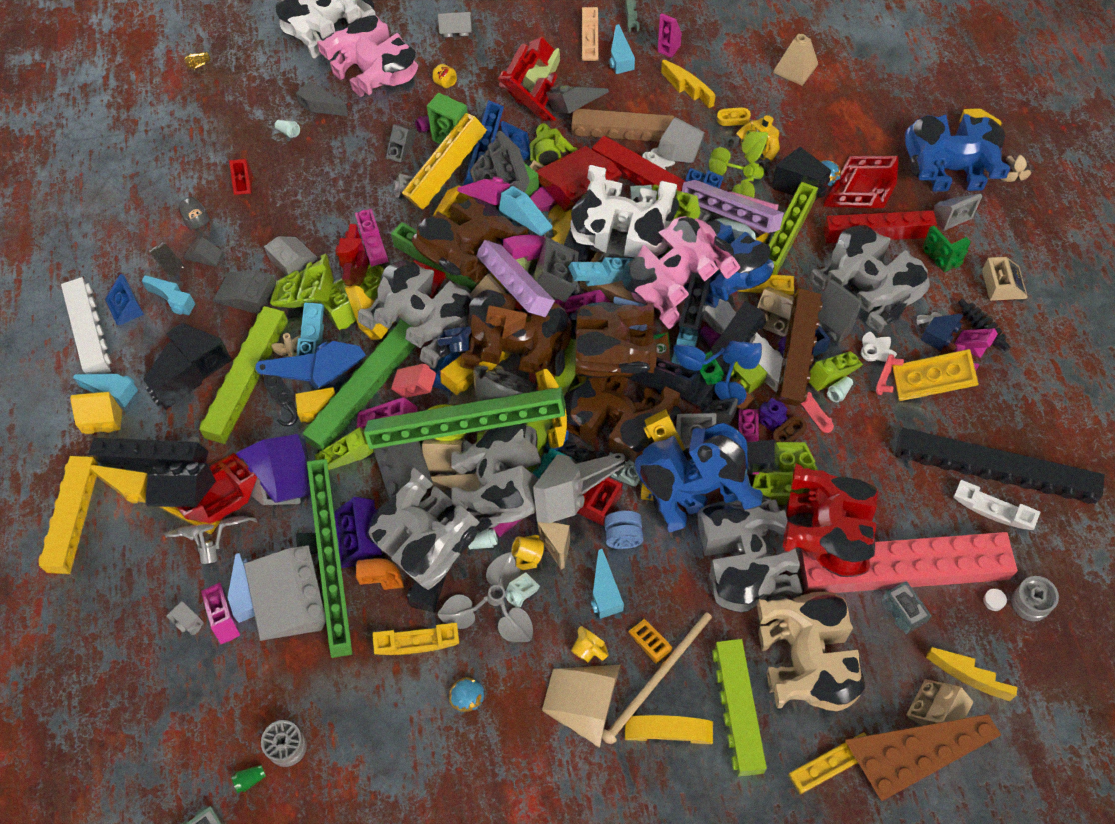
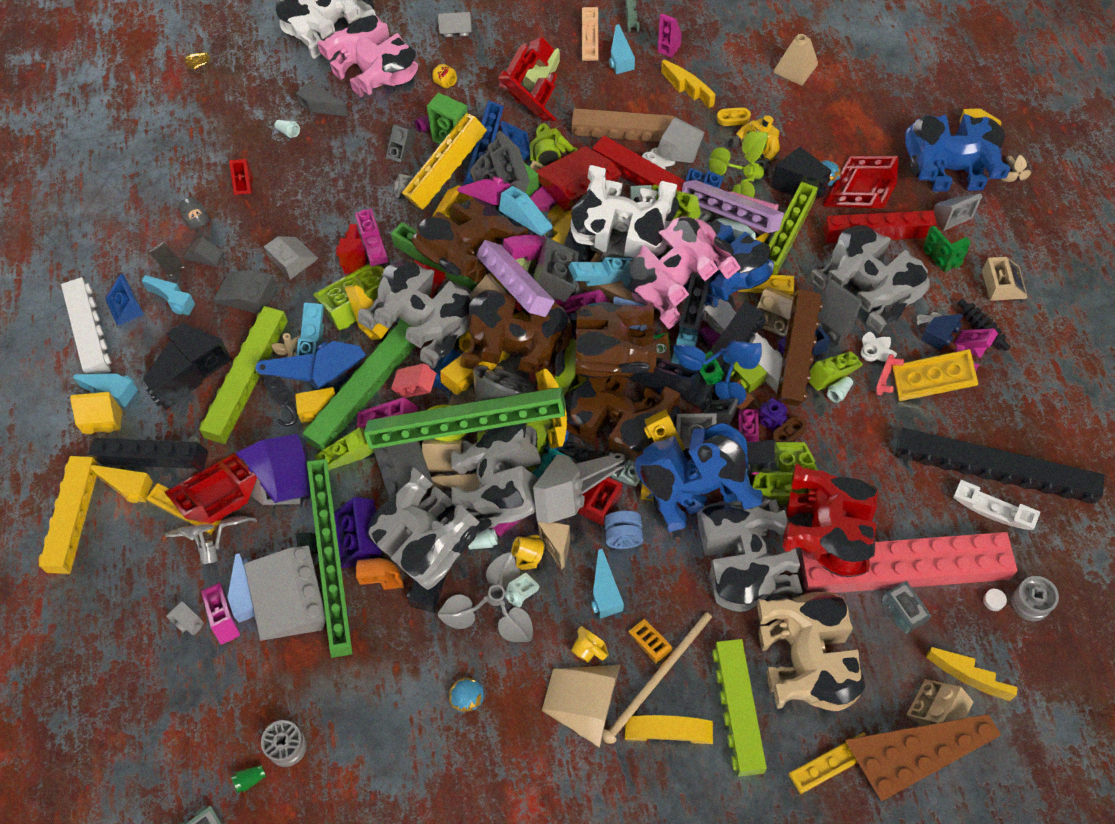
black slope [145,462,216,507] -> none
lime wedge [270,253,334,308] -> none
dark red tile [342,251,369,286] -> none
yellow slope [373,623,459,655] -> none
dark blue piece [436,326,472,353] -> none
dark orange slope [486,305,527,339] -> none
dark grey slope [546,84,609,113] -> none
coral piece [801,392,834,433] -> none

